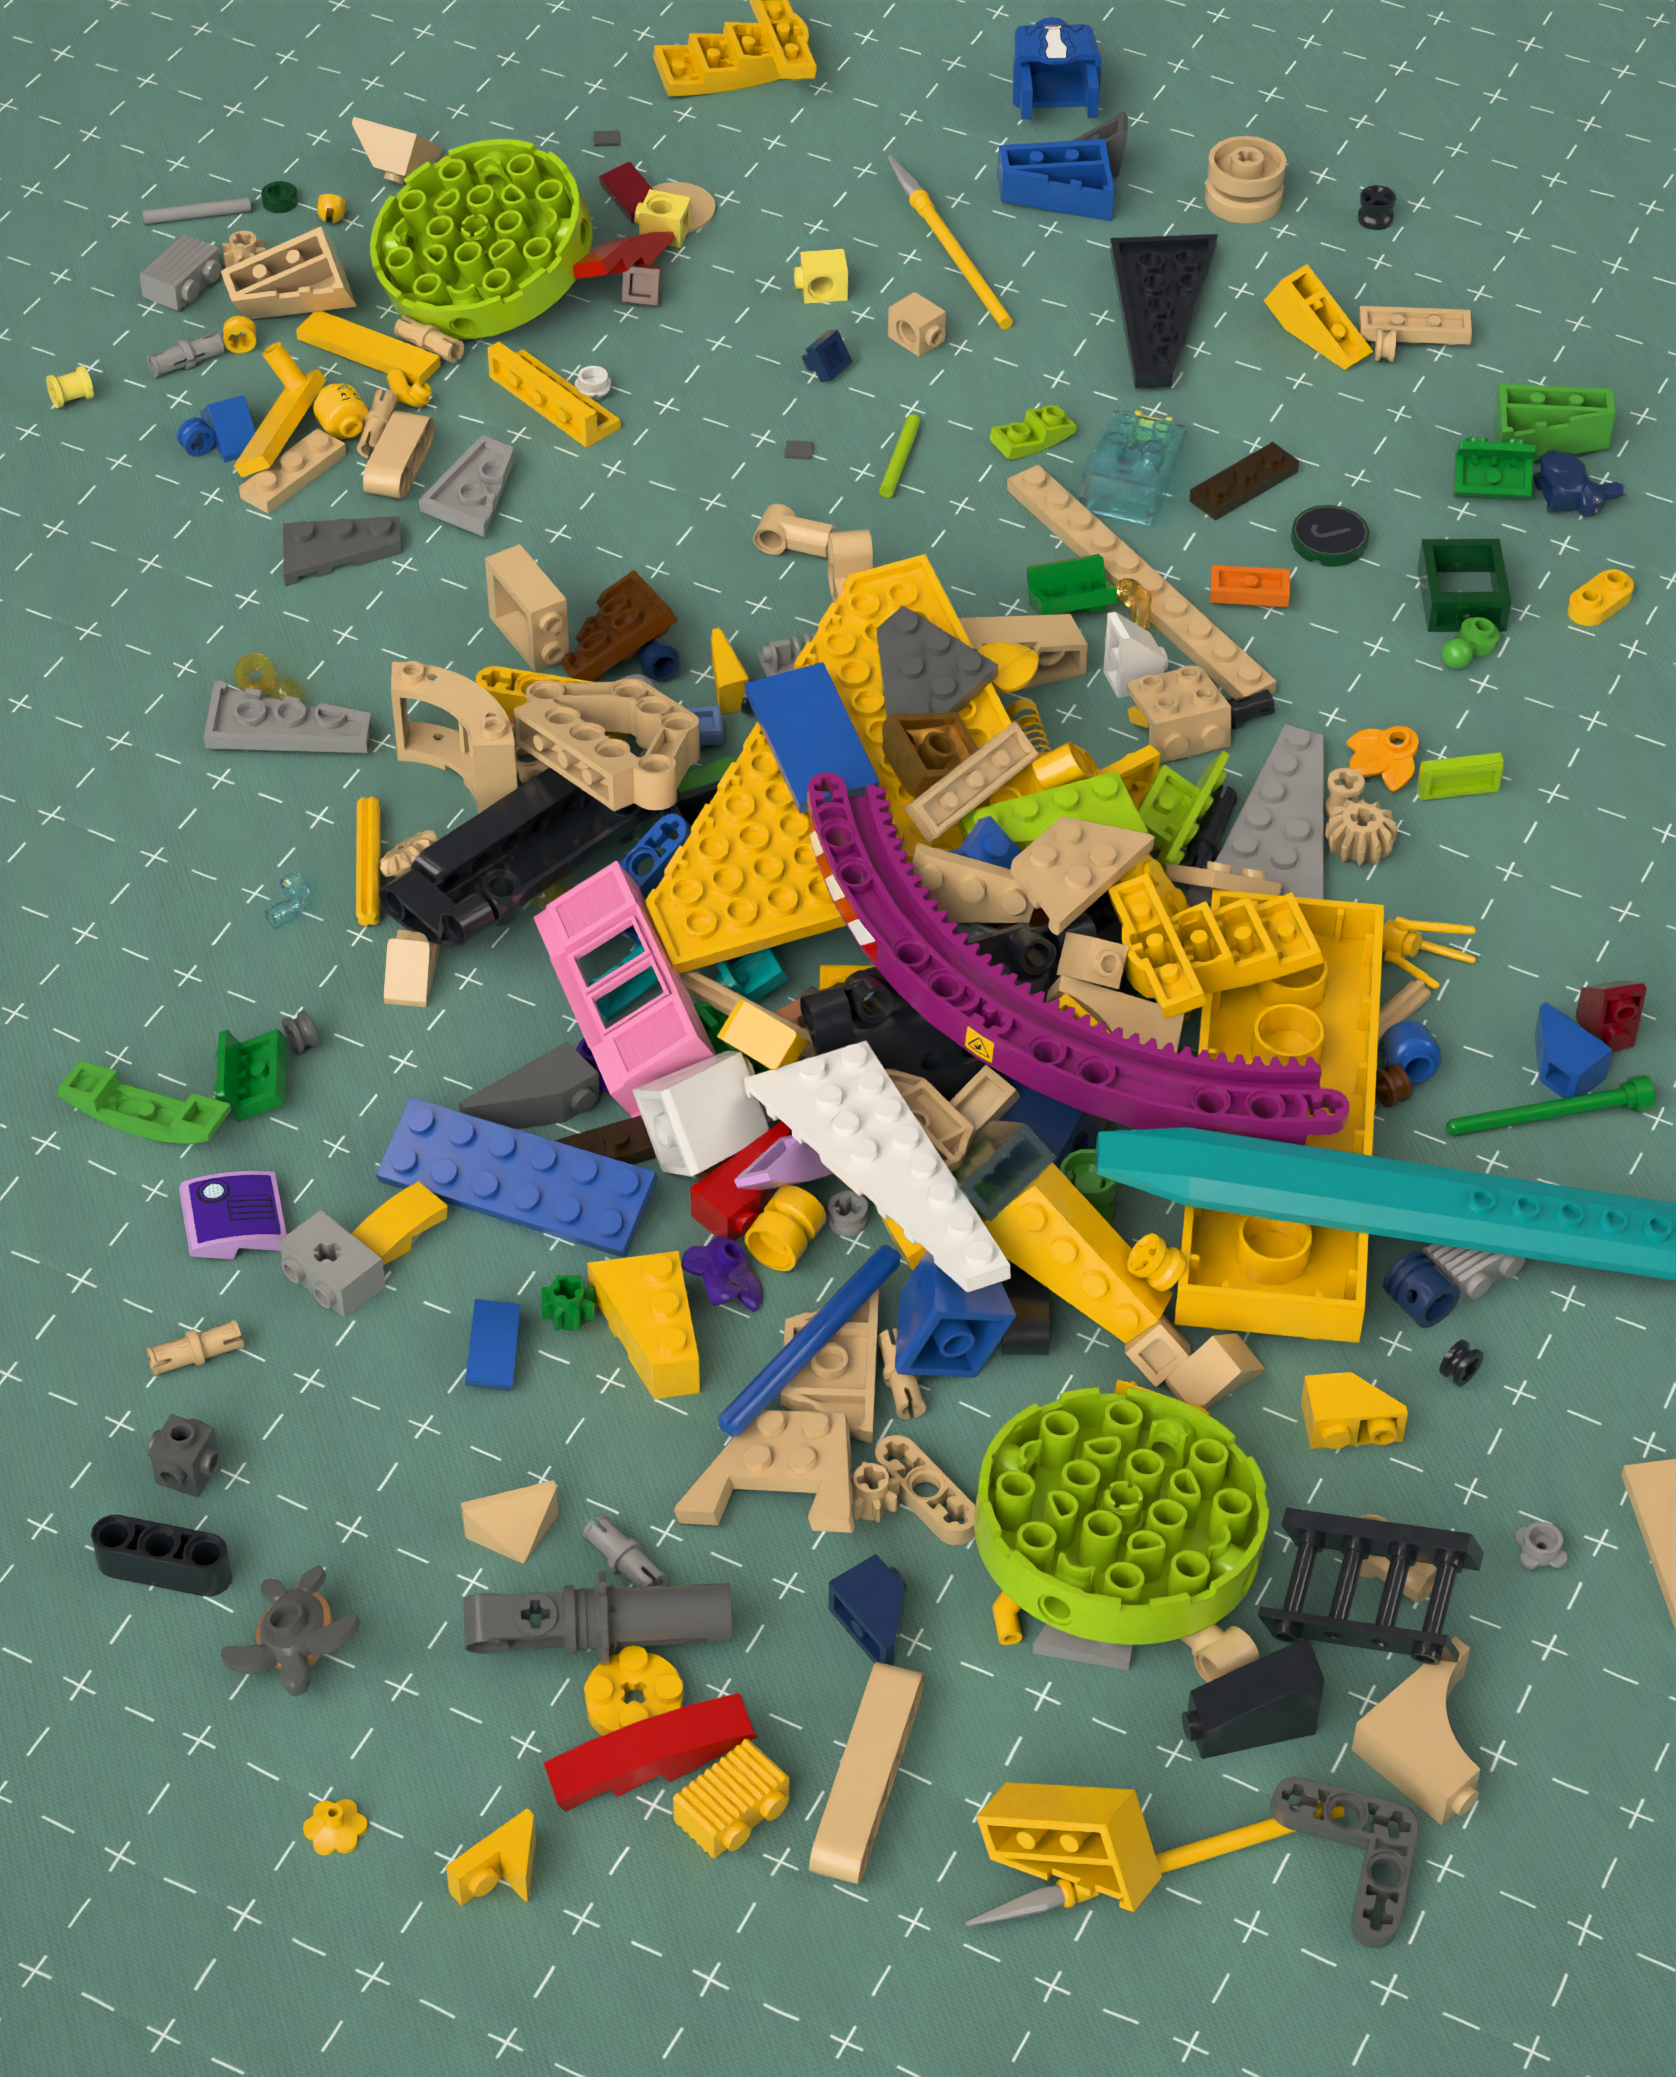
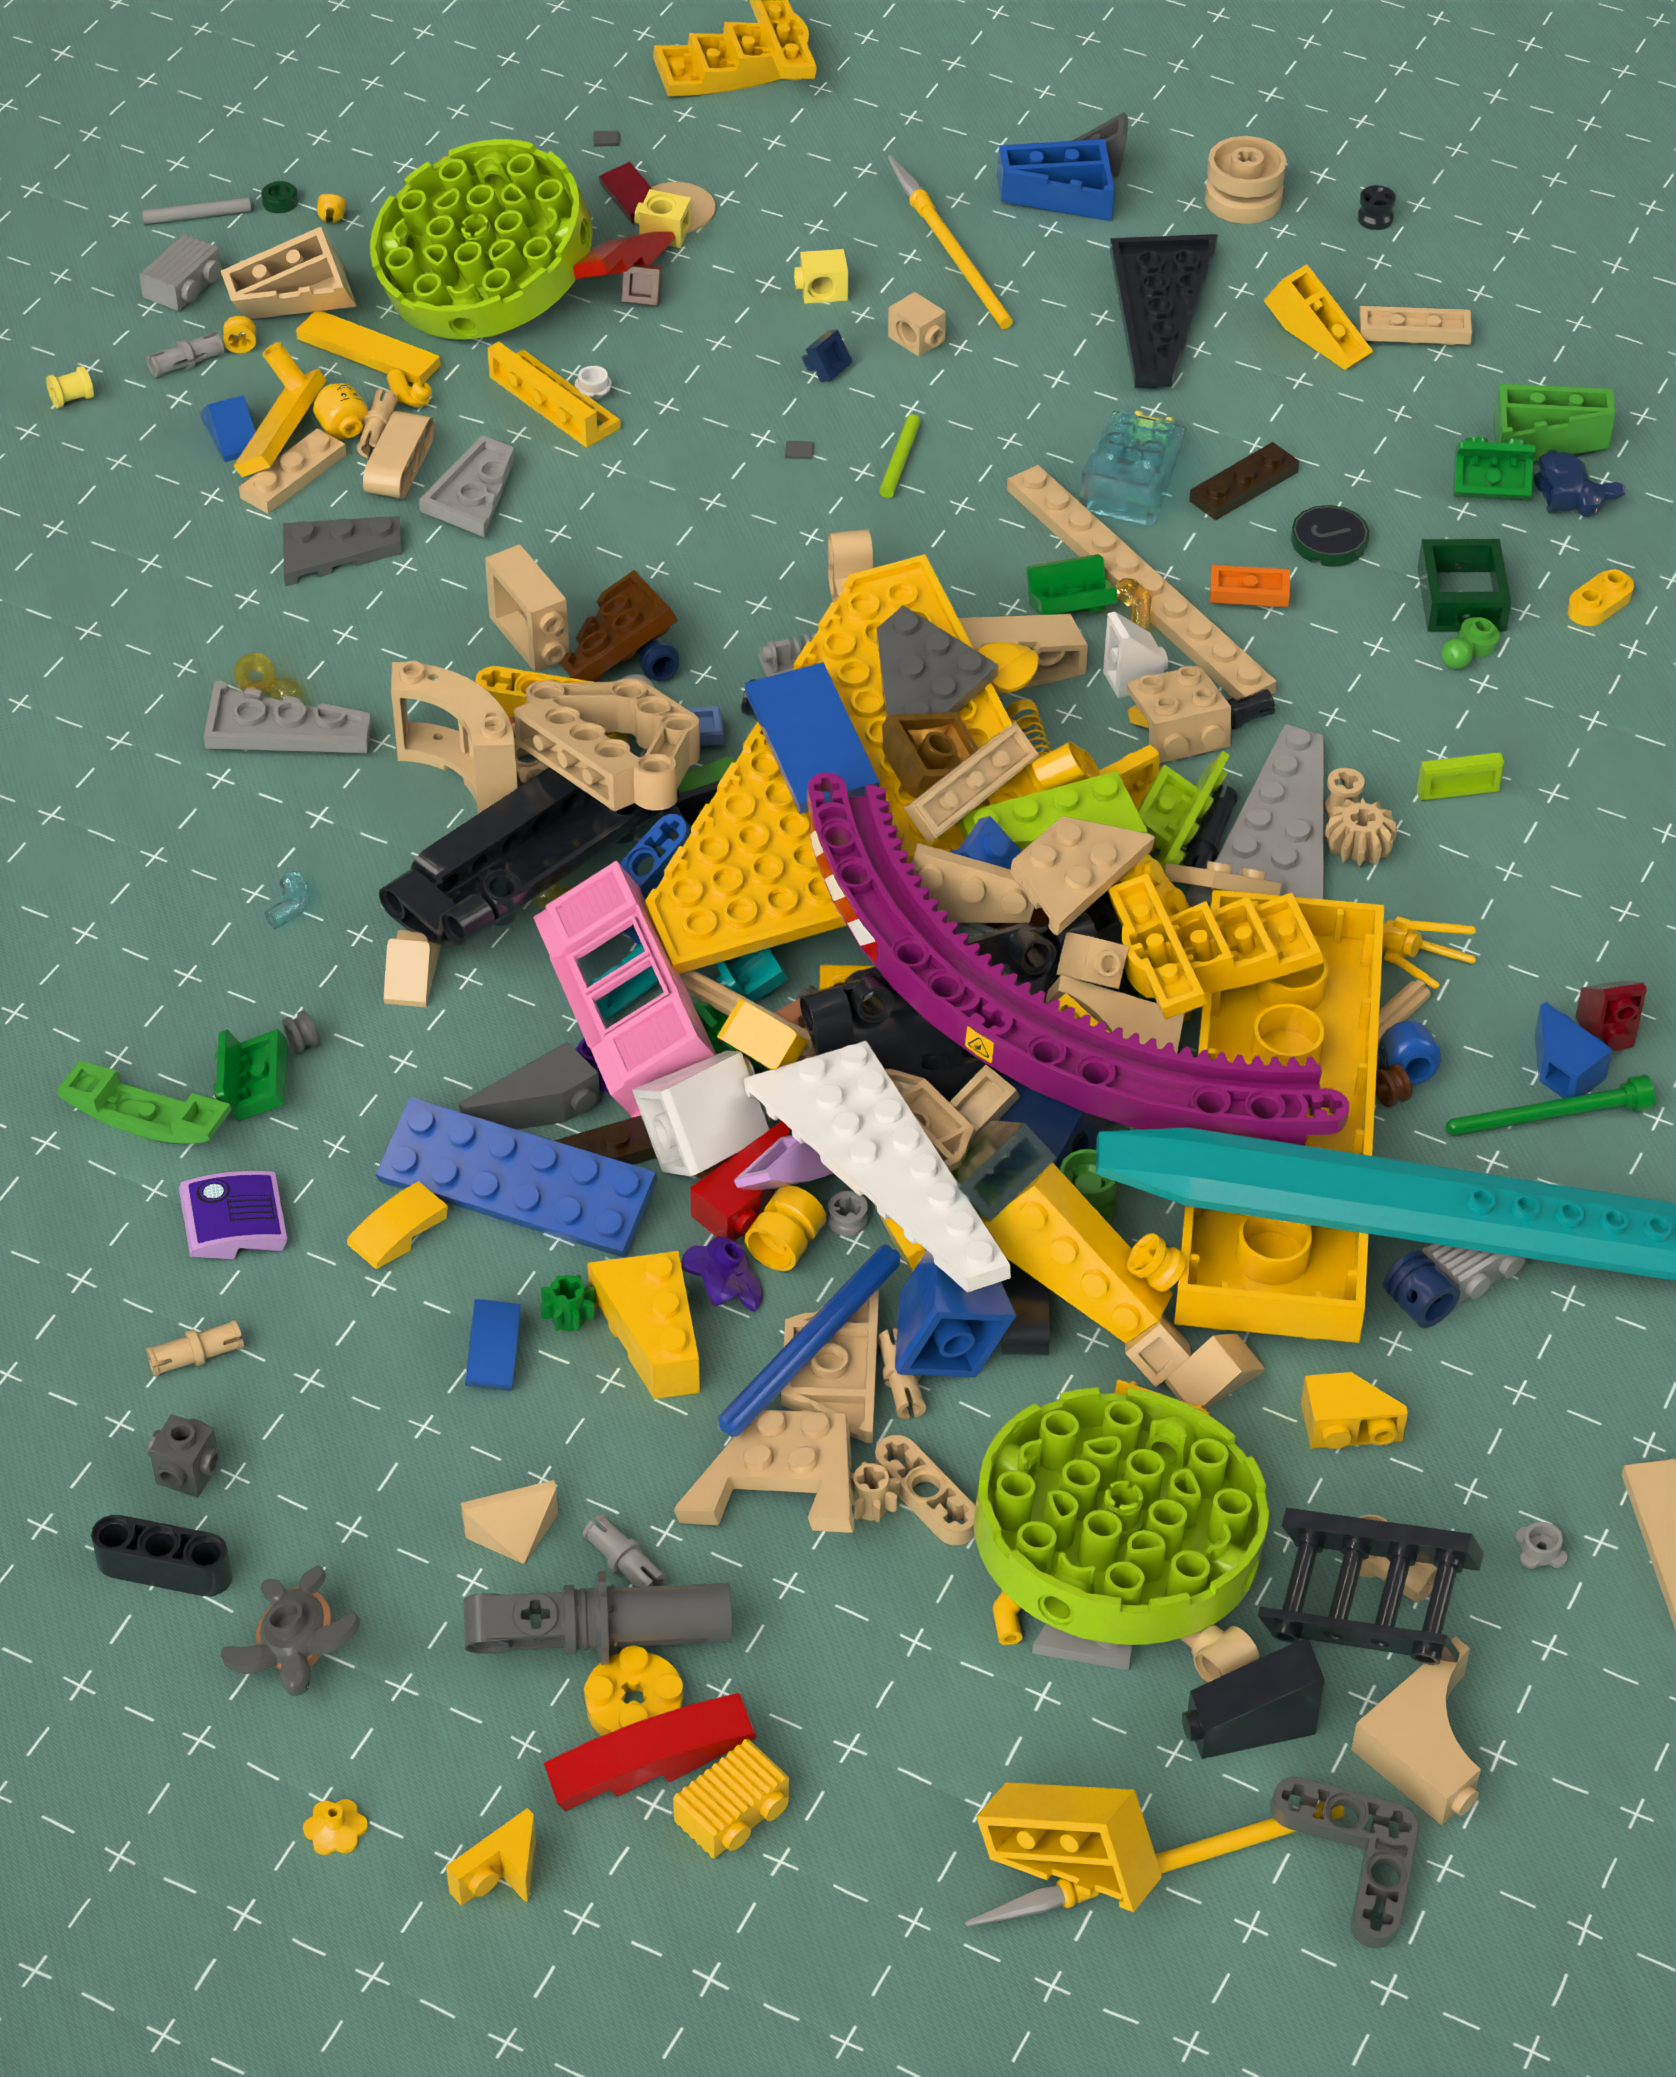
blue bush [176,417,216,456] -> none
tan gear [222,231,266,268] -> none
light grey brick [279,1210,385,1318] -> none
tan slope [352,117,443,185] -> none
yellow axle [356,796,380,927] -> none
tan gear [379,830,439,877] -> none
tan pin [394,315,464,363] -> none
yellow slope [711,628,749,715] -> none
tan piece [753,504,836,558] -> none
tan beam [809,1662,925,1885] -> none
dark blue slope [828,1554,907,1666] -> none
lime slope [989,405,1077,460] -> none
blue piece [1013,17,1102,120] -> none
light orange plate [1346,726,1419,793] -> none
tan bush [1375,328,1397,362] -> none
black bush [1439,1339,1484,1387] -> none

